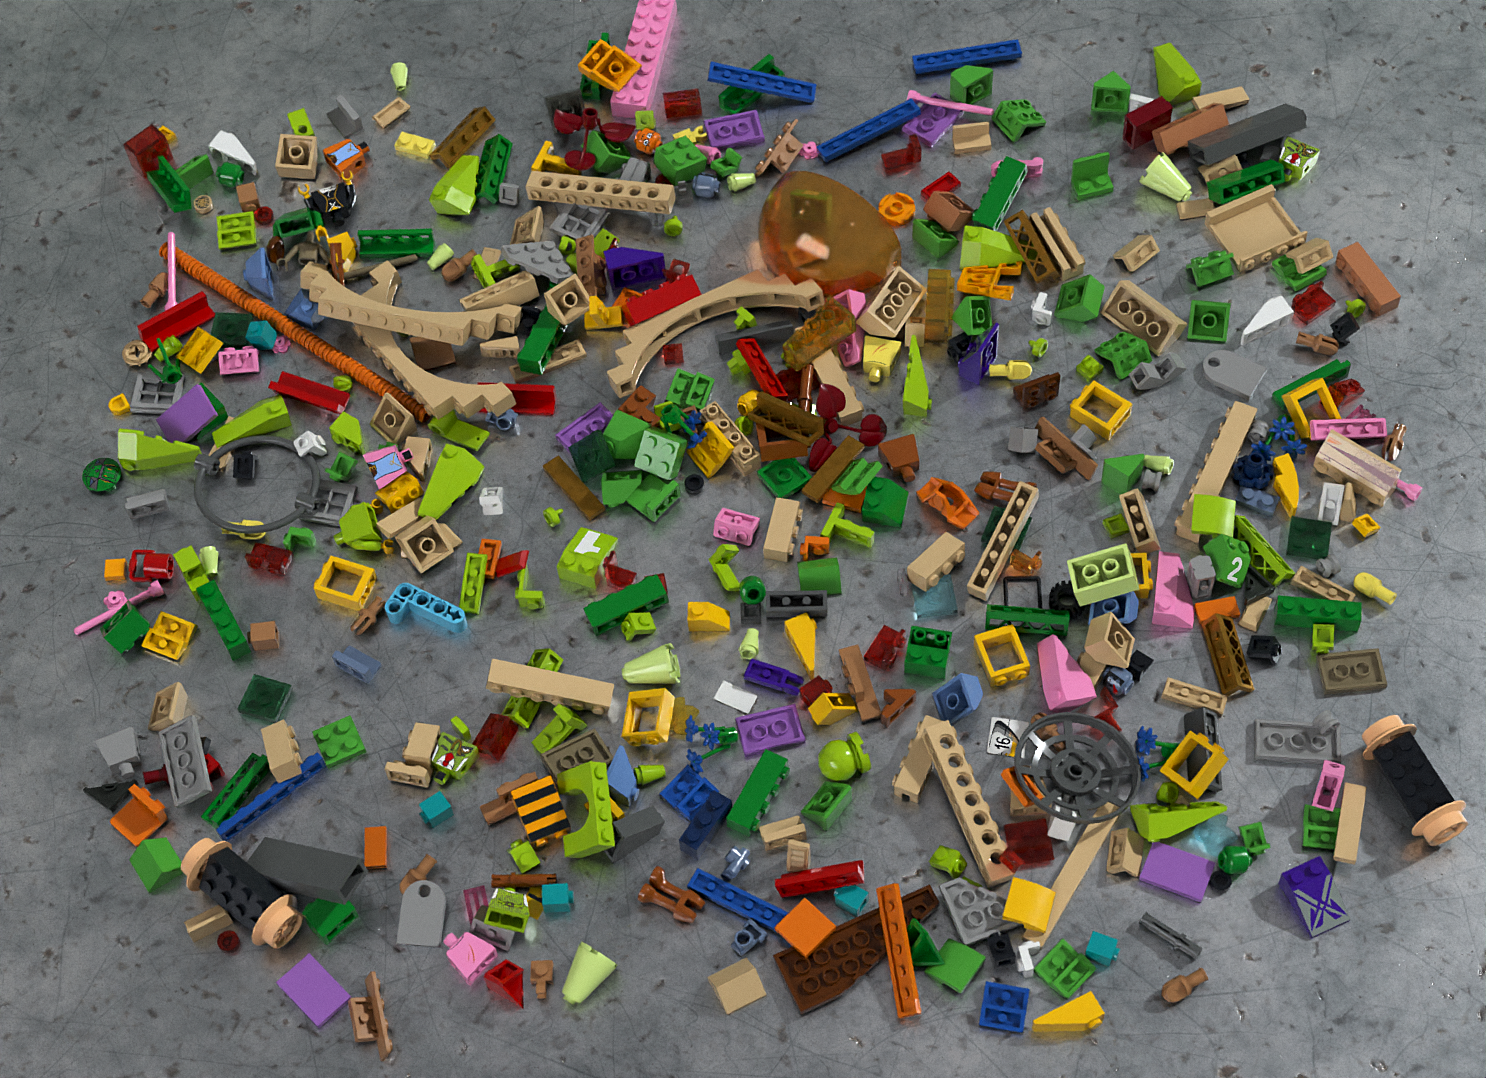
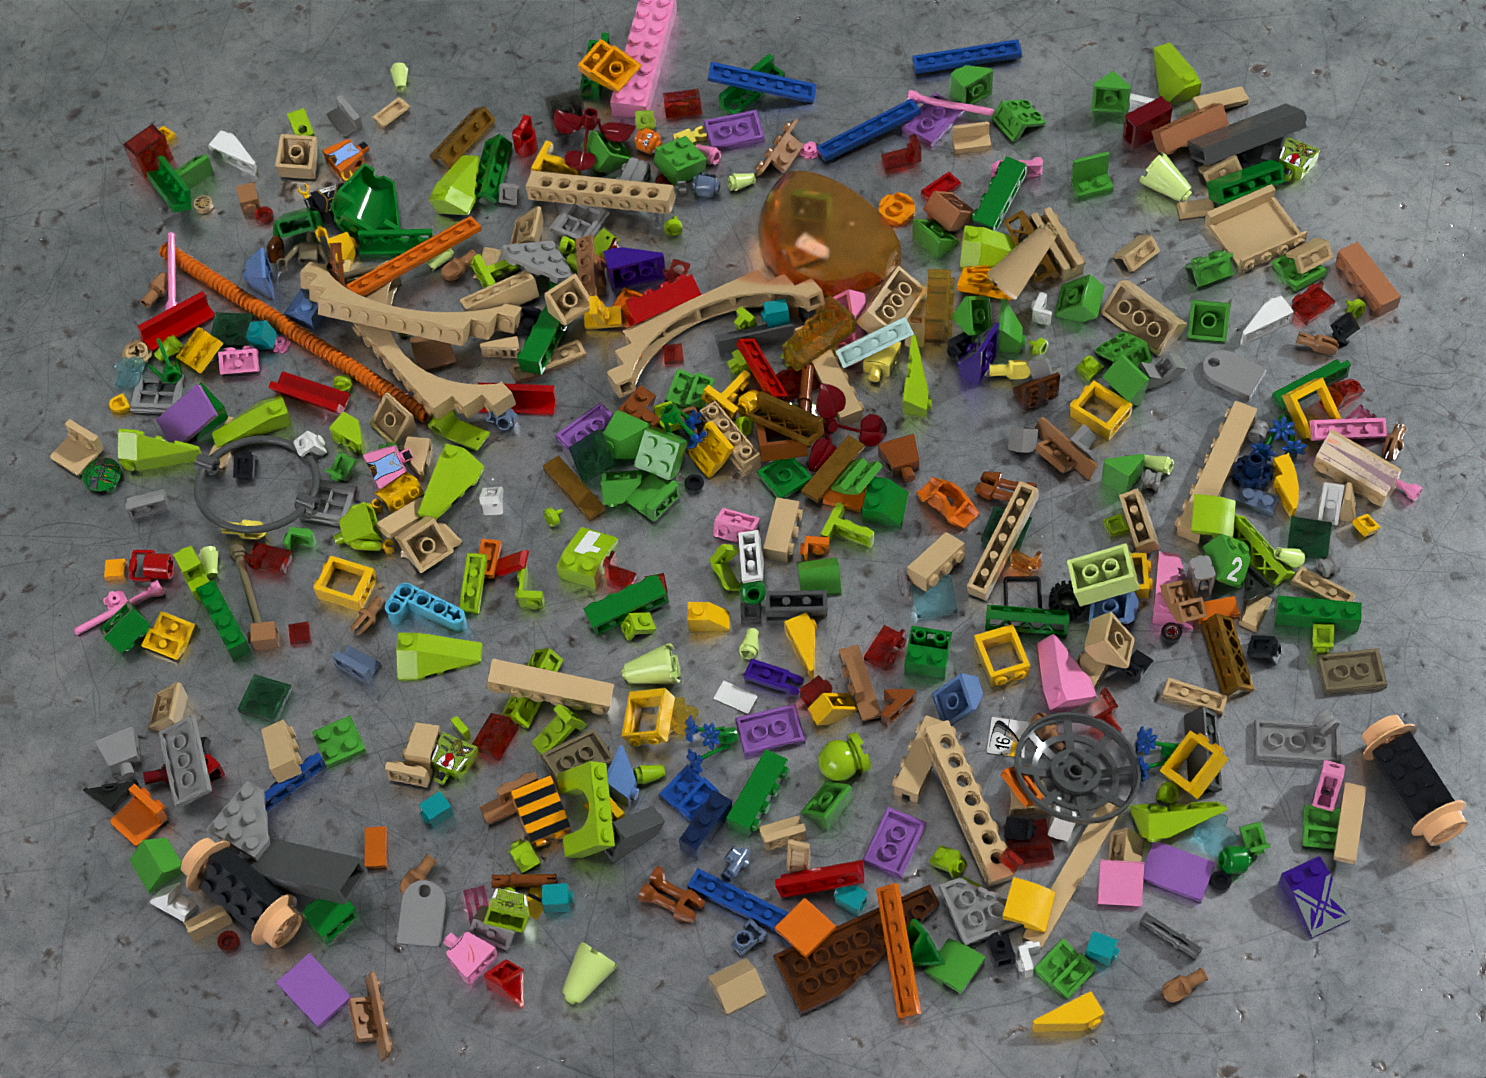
green fence [201,752,270,829] -> none
green head [216,162,245,188] -> none
lime slope [216,211,256,249] -> none
light yellow plate [394,132,436,159] -> none
medium nougat plate [530,960,554,999] -> none
bright green bracket [710,148,742,177] -> none
blue slope [979,981,1030,1033] -> none
sand blue head [1102,666,1134,696] -> none
light yellow arm [1354,572,1397,605] -> none
none -> tan bracket [50,419,104,476]
none -> clear light blue plate [113,356,145,389]
none -> white slope [150,883,198,922]
none -> light grey plate [207,781,270,861]
none -> dark tan piece [229,543,261,623]
none -> clear red tile [288,621,311,645]
none -> green cone [331,163,400,240]
none -> orange tile [345,216,482,297]
none -> lime wedge [396,633,483,680]
none -> red piece [512,114,538,157]
none -> yellow bracket [701,370,751,421]
none -> white slope [738,530,764,583]
none -> teal brick [761,299,790,329]
none -> light aqua plate [835,316,914,368]
none -> medium lavender tile [862,807,927,879]
none -> tan cone [987,222,1059,301]
none -> bright green slope [998,299,1026,354]
none -> black bracket [1003,816,1037,843]
none -> light grey panel [1027,354,1061,380]
none -> bright pink tile [1098,860,1144,906]
none -> bright green slope [1102,354,1150,406]
none -> medium nougat slope [1160,578,1207,623]
none -> black tile [1161,623,1182,644]
none -> yellowish green cone [1274,547,1305,568]

